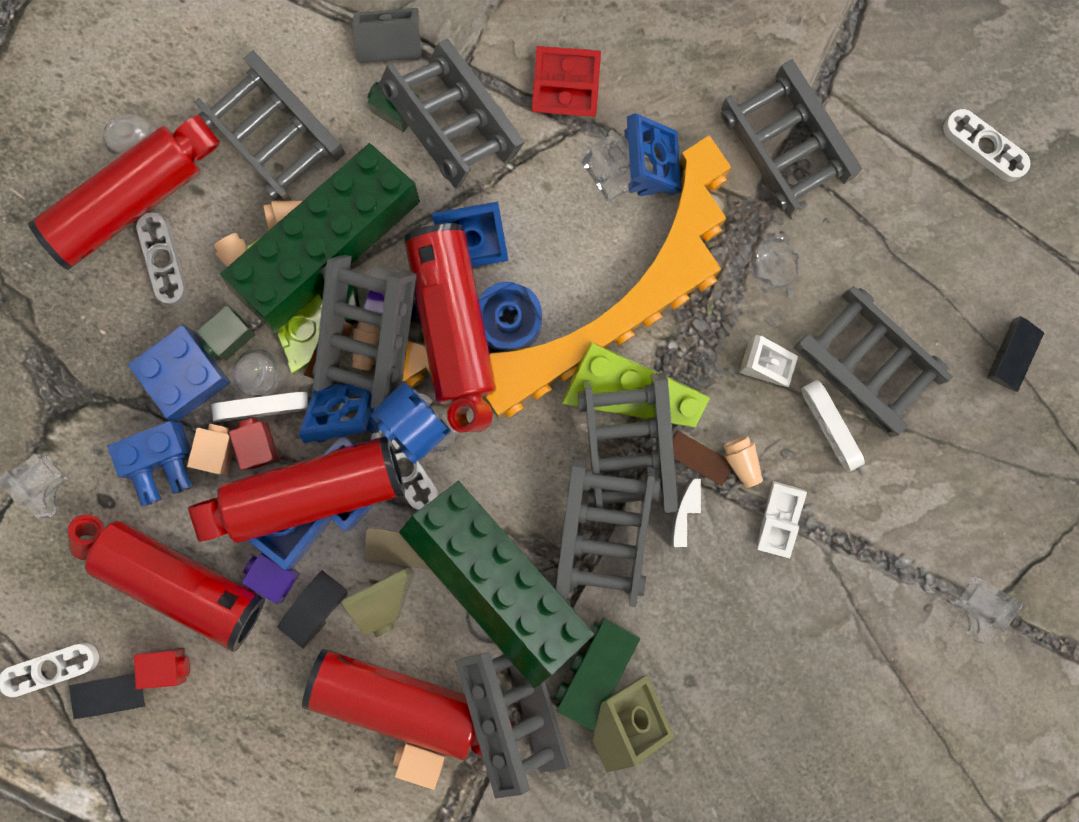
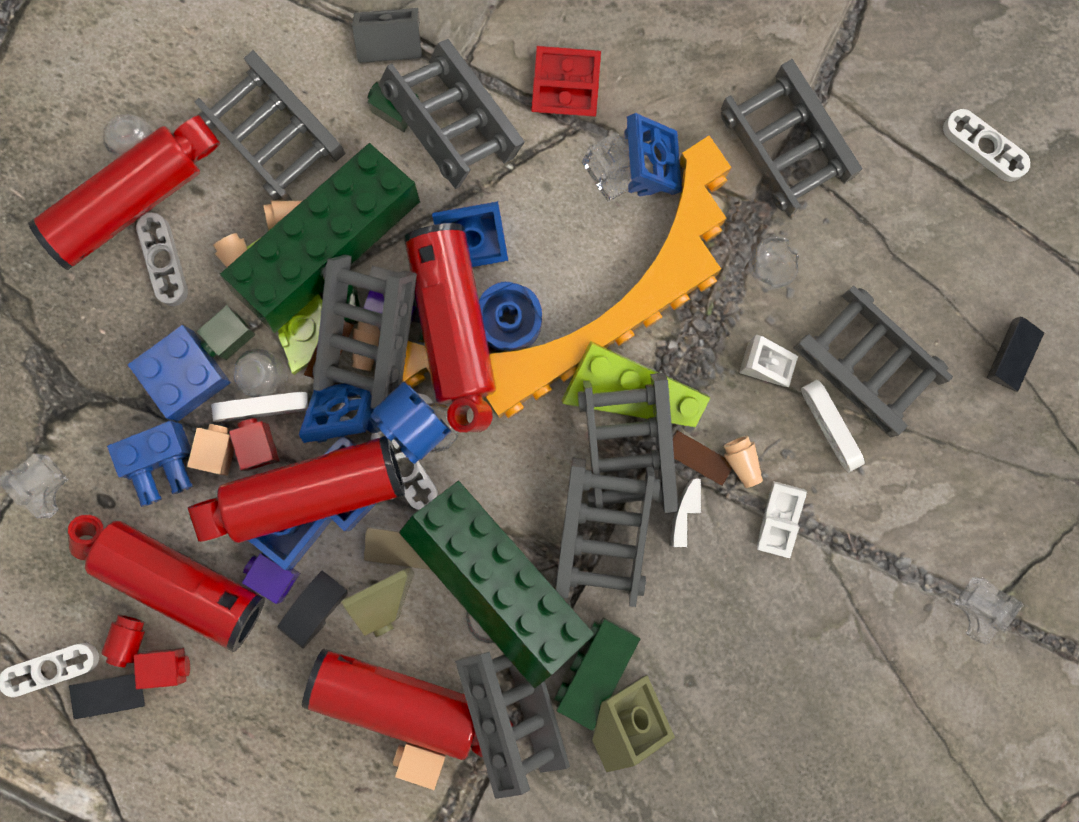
none -> red brick [101,615,145,668]

